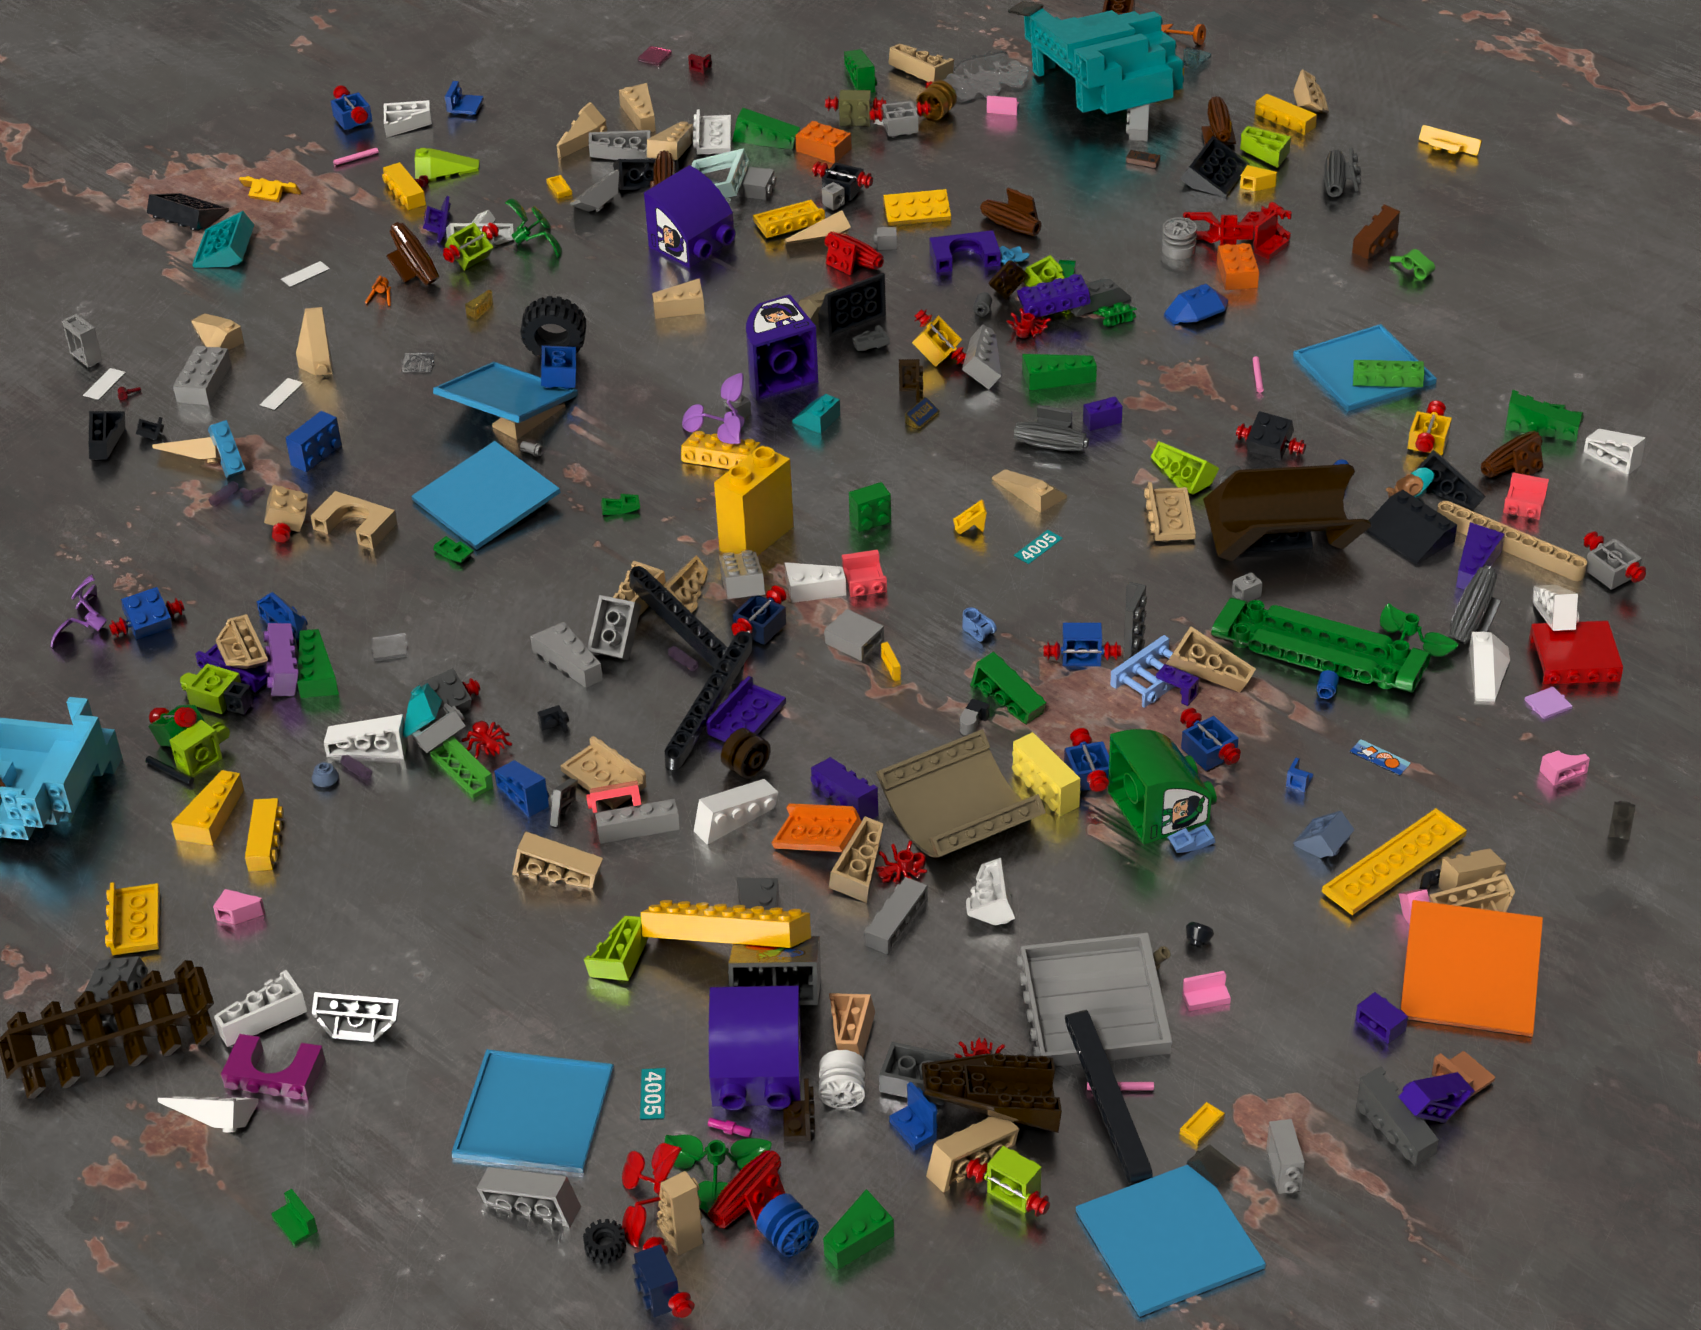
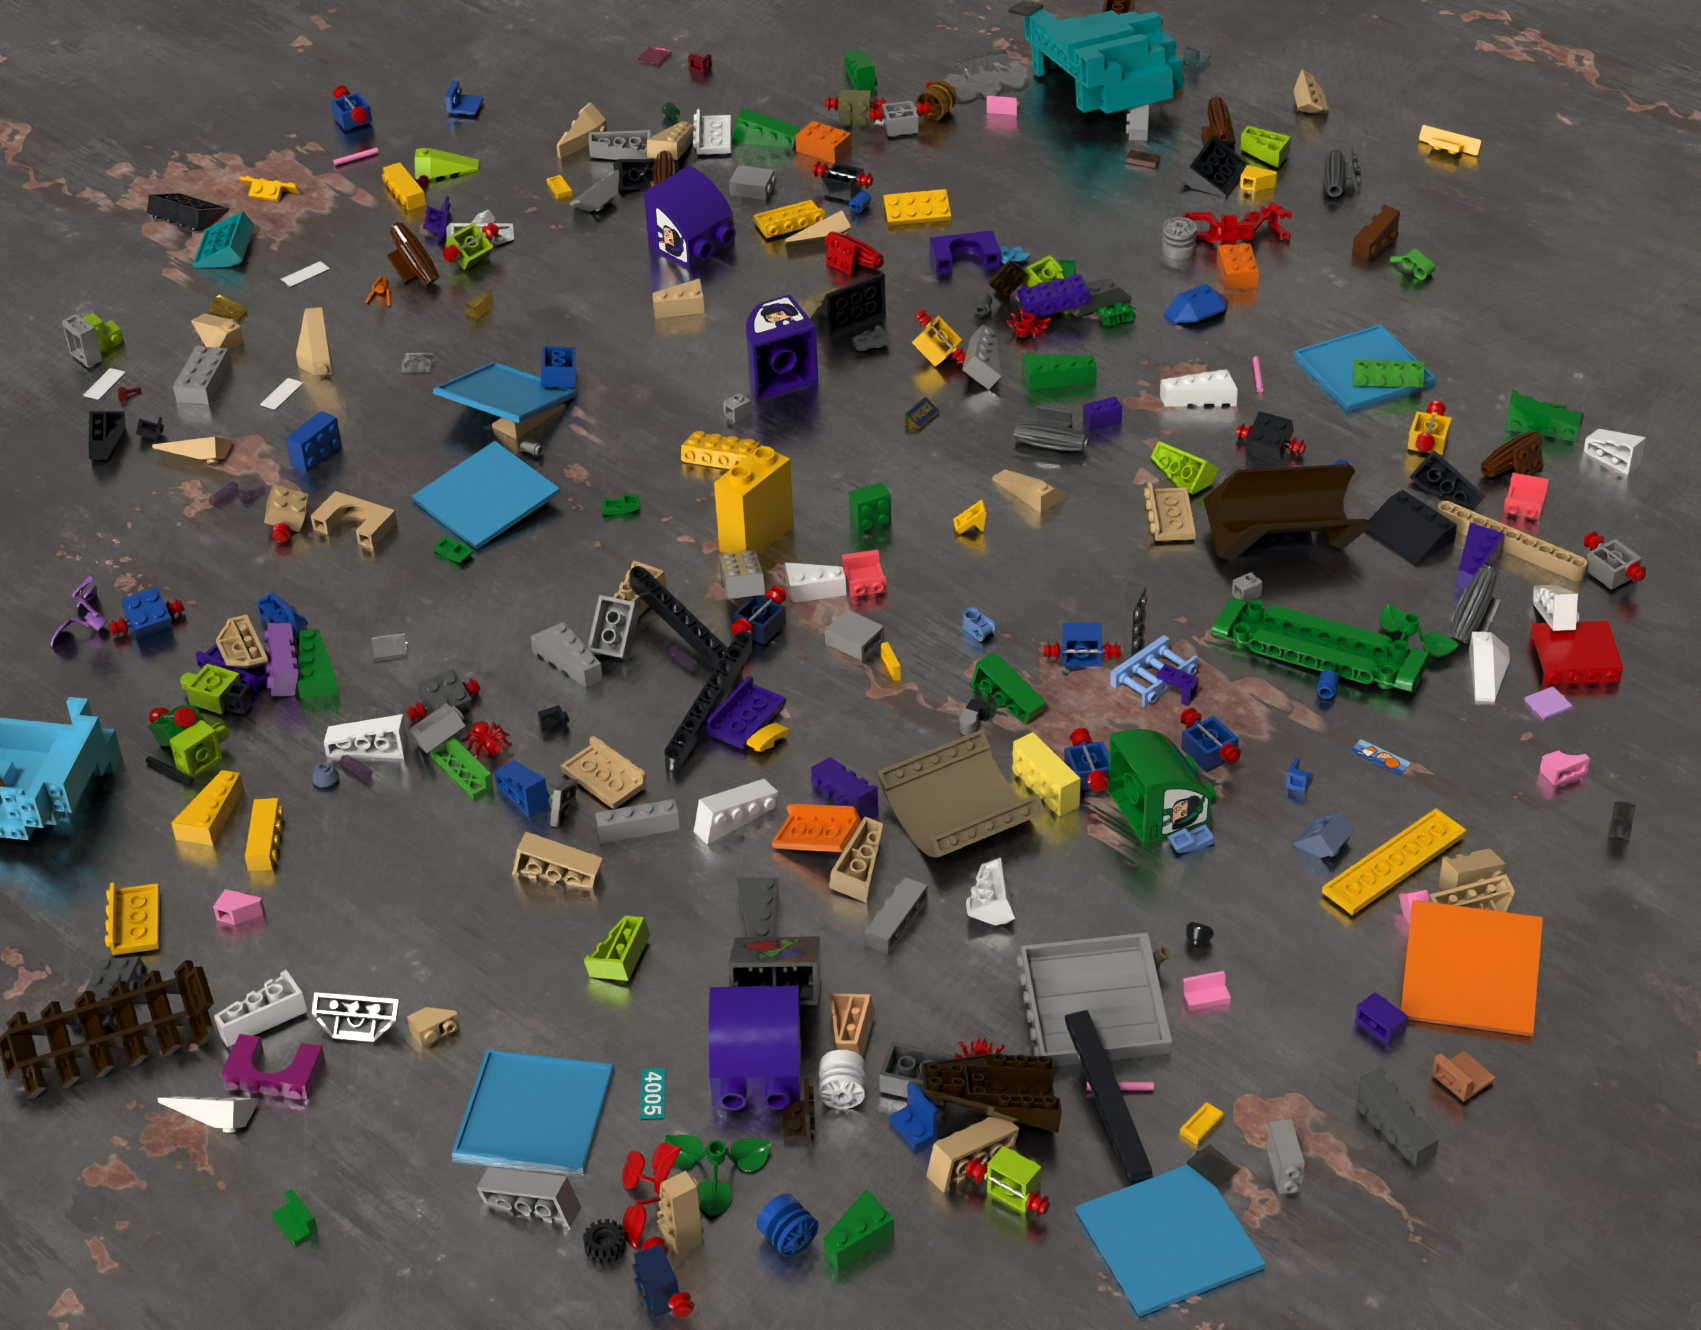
dark azure arch [208,420,246,479] -> none
white wedge [384,100,432,138] -> none
teal slope [403,683,442,738] -> none
green plant [505,199,562,258] -> none
black tyre [520,296,587,358] -> none
coral panel [586,780,641,813] -> none
tan wedge [619,83,656,132] -> none
yellow brick [641,900,811,948] -> none
tan wedge [663,555,708,613] -> none
medium lavender plant [682,373,745,444] -> none
light aqua window [691,148,750,198] -> none
dark pink bar [708,1118,753,1138] -> none
red plate [708,1150,785,1228] -> none
dark brown wheel [721,728,771,779] -> none
teal slope [792,394,840,434] -> none
light grey brick [822,182,845,210] -> none
light grey brick [874,227,897,250] -> none
red animal [876,841,927,885] -> none
tan wedge [889,44,954,83] -> none
dark brown bracket [899,359,923,405] -> none
reddish brown plate [980,188,1042,236] -> none
teal sticker [1013,530,1063,564] -> none
orange piece [1161,24,1206,45] -> none
tan wedge [1166,626,1256,693] -> none
red bracket [1253,212,1289,260] -> none
yellow brick [1255,94,1317,135] -> none
medium nougat hair [1386,468,1434,499] -> none
dark purple wedge [1398,1072,1475,1123] -> none
black arm [1419,869,1441,893] -> none
none -> lime brick [82,313,124,352]
none -> clear yellow slope [210,295,248,319]
none -> tan slope [407,1007,460,1047]
none -> clear green wheel [662,102,680,122]
none -> yellow slope [746,723,789,752]
none -> blue brick [849,191,871,213]
none -> white wedge [1160,369,1238,407]

